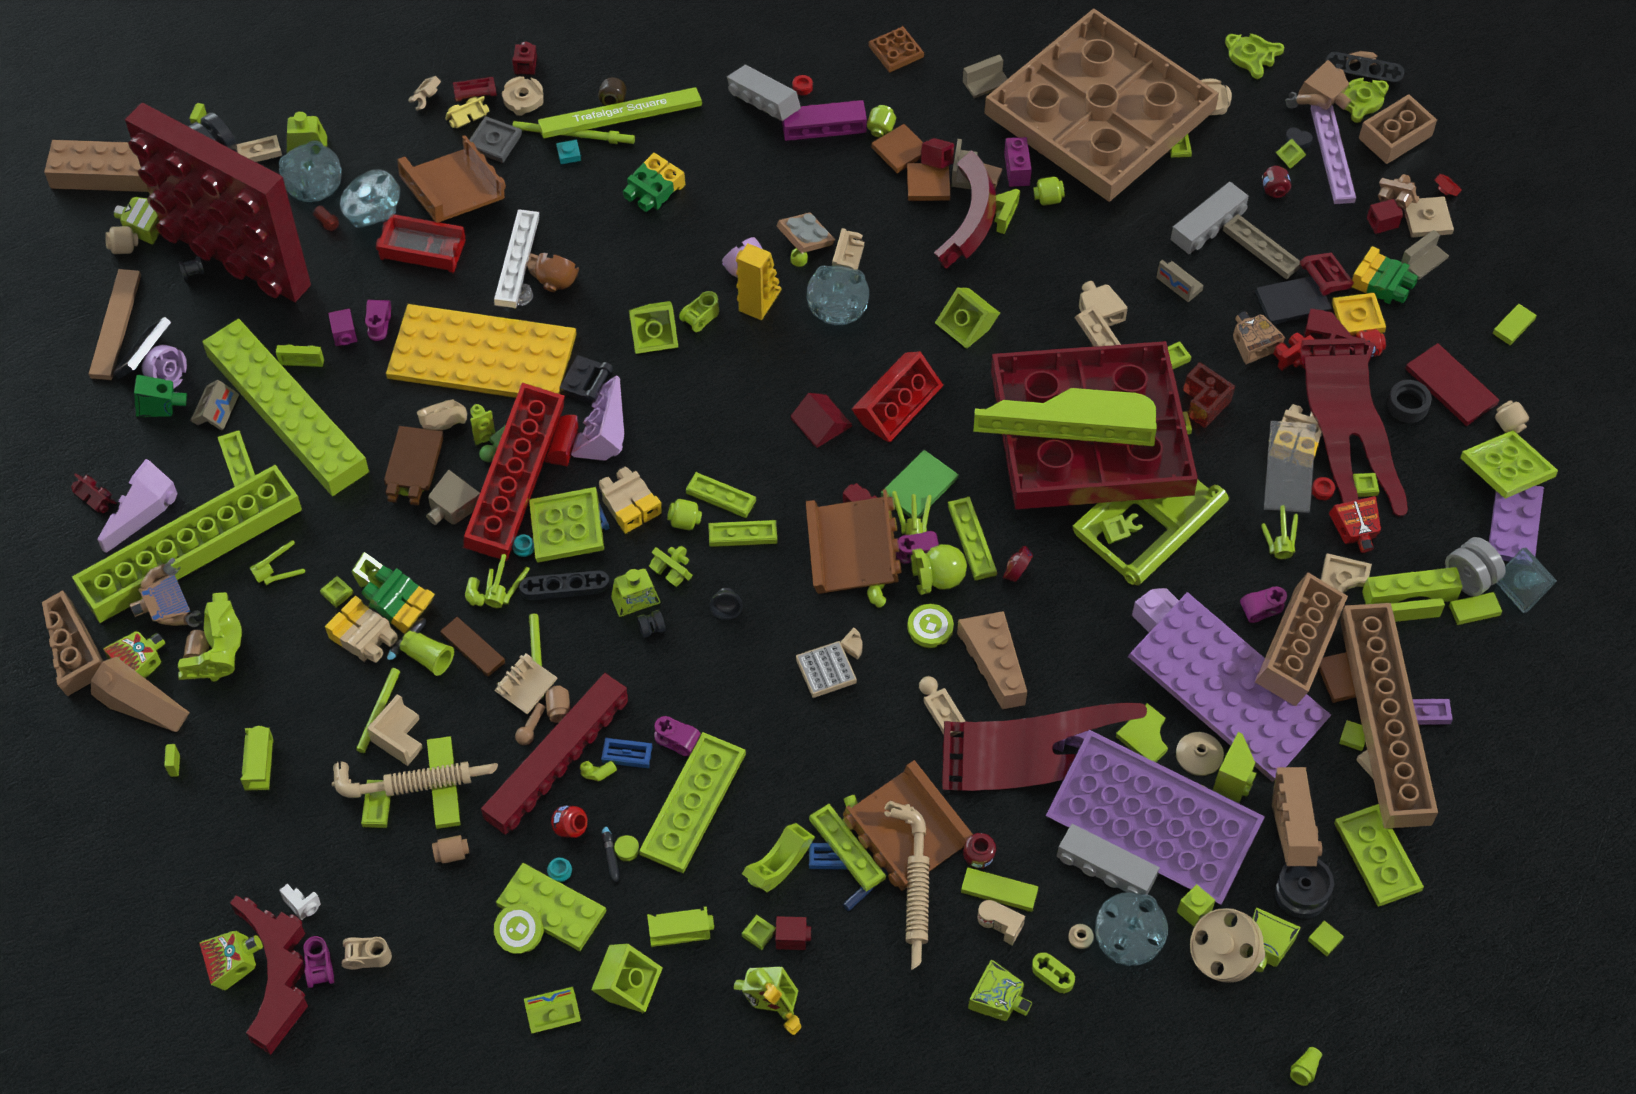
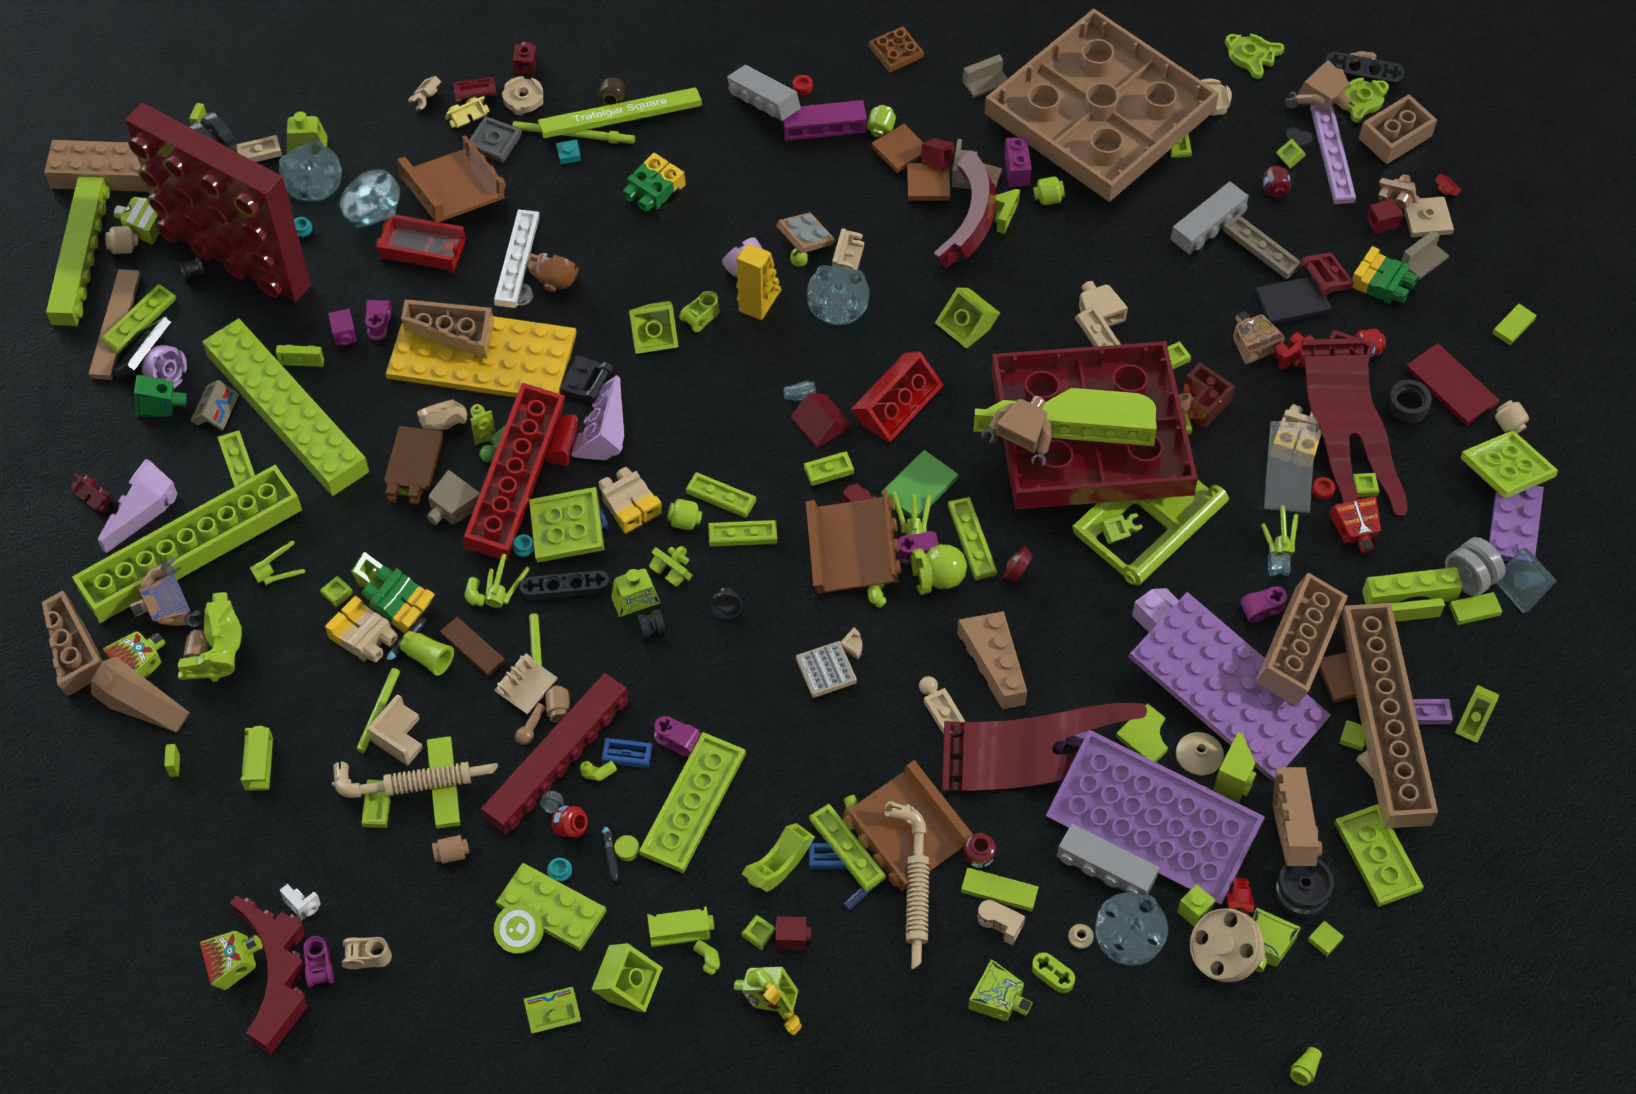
clear red pin [313,206,339,231] -> none
lime tile [907,604,954,648] -> none
dark tan panel [1157,260,1203,302] -> none
dark red slope [1304,309,1351,340] -> none
tan tile [1321,554,1372,593] -> none
yellow plate [1332,293,1386,336] -> none
none -> lime brick [46,177,110,326]
none -> lime tile [101,284,176,354]
none -> teal plate [294,217,312,237]
none -> medium nougat wedge [401,300,494,358]
none -> clear light blue plate [540,791,564,813]
none -> lime arm [693,940,720,975]
none -> clear light blue cone [784,380,816,401]
none -> lime plate [804,451,854,486]
none -> medium nougat torso [981,396,1052,467]
none -> tan plate [1179,393,1196,412]
none -> red hips [1226,878,1254,921]
none -> clear light blue wheel [1268,553,1290,576]
none -> lime slope [1455,685,1499,742]

